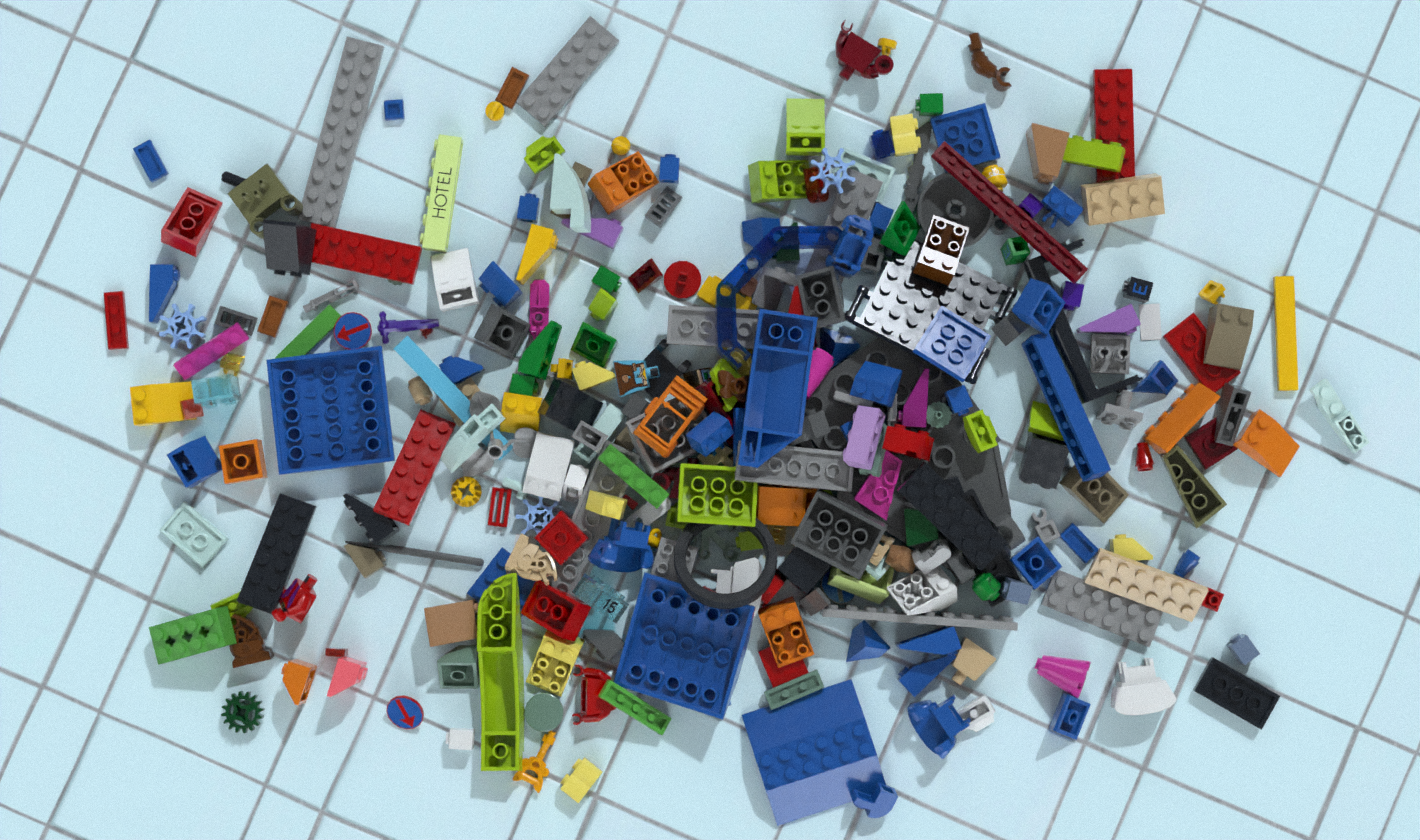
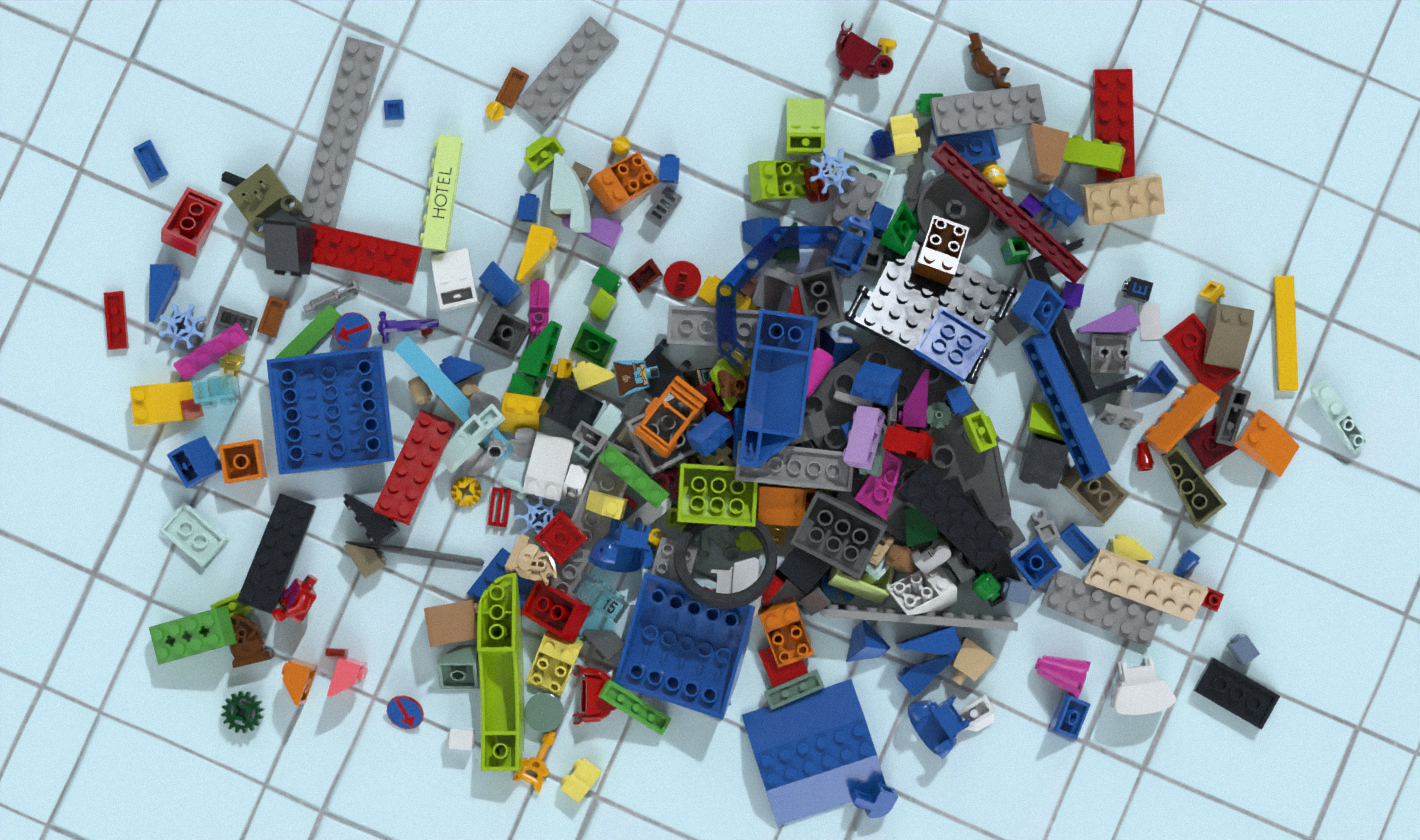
none -> light grey plate [929,84,1046,137]

